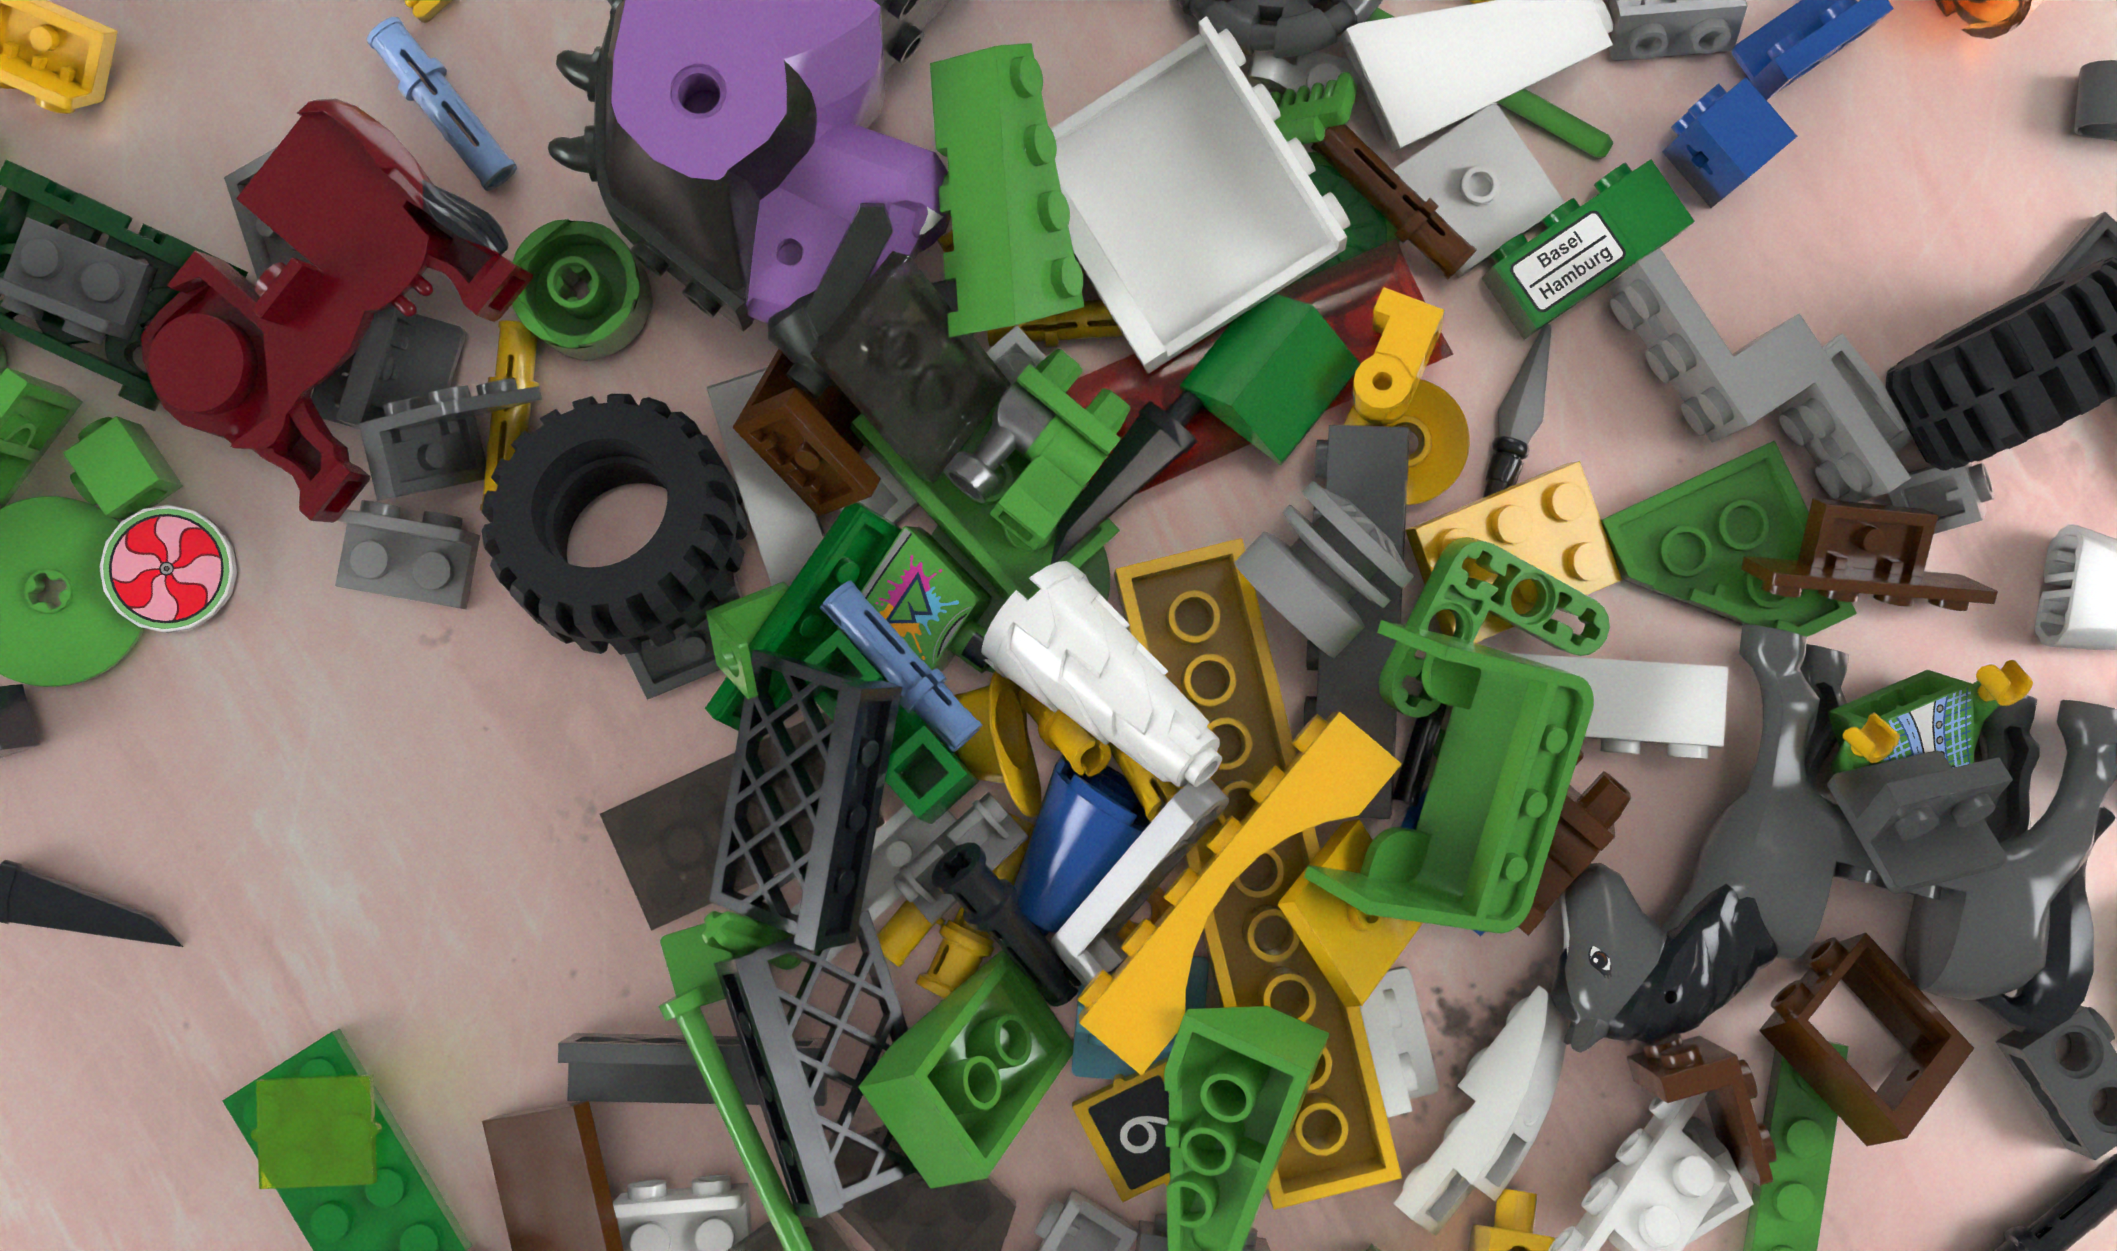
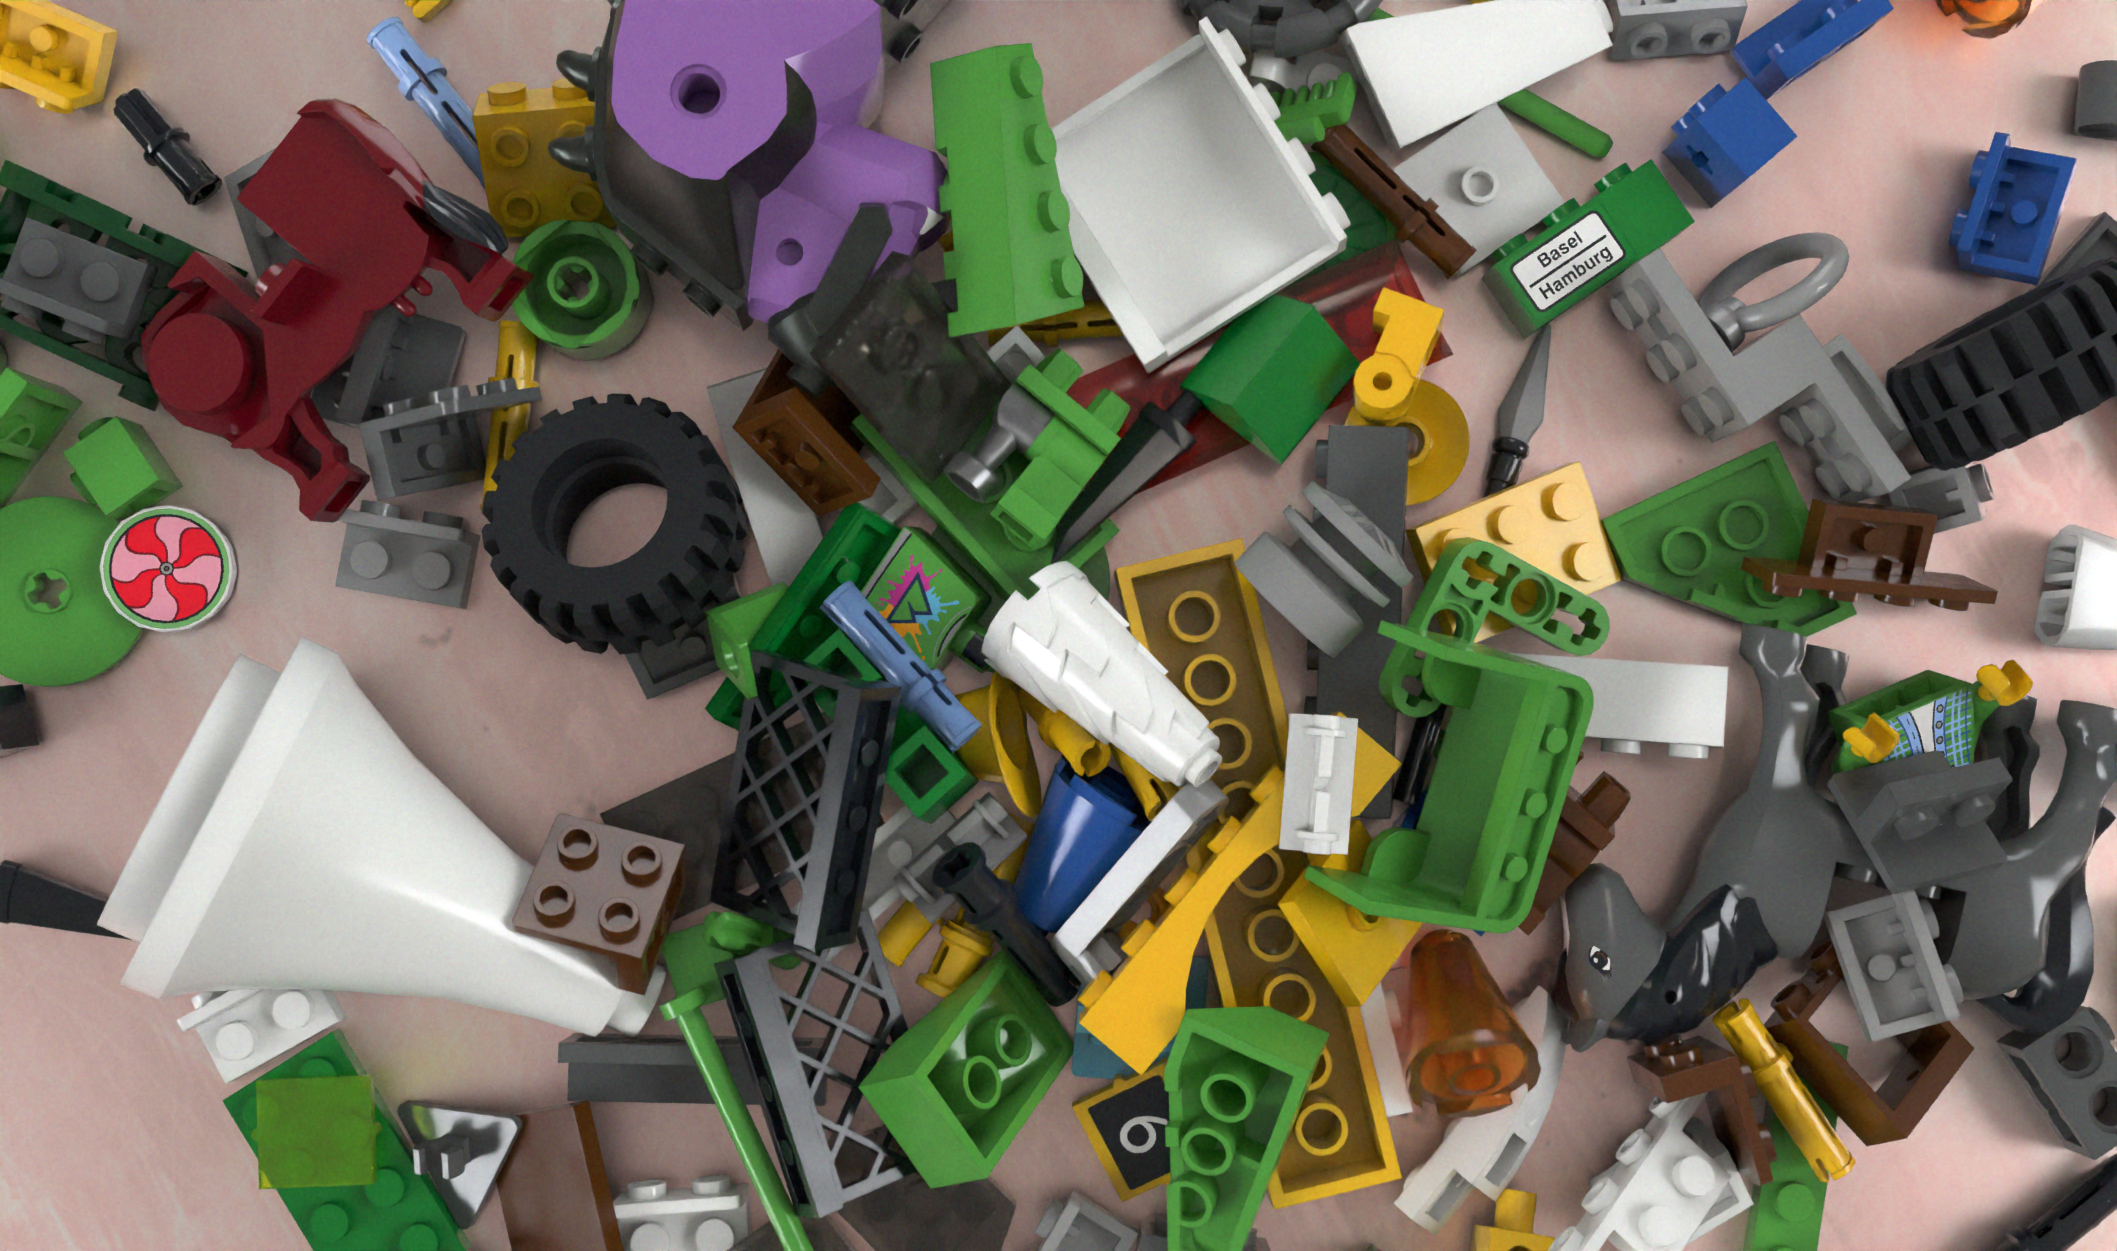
none -> white piece [97,636,667,1037]
none -> black axle [113,88,222,206]
none -> white bracket [177,988,346,1084]
none -> dark grey piece [397,1100,523,1230]
none -> yellow bracket [472,78,616,238]
none -> bracket [512,813,687,996]
none -> white hinge [1279,713,1358,855]
none -> clear orange cone [1406,929,1541,1118]
none -> light grey piece [1699,232,1849,353]
none -> yellow pin [1712,998,1856,1183]
none -> light grey bracket [1823,890,1963,1043]
none -> blue bracket [1949,132,2077,286]

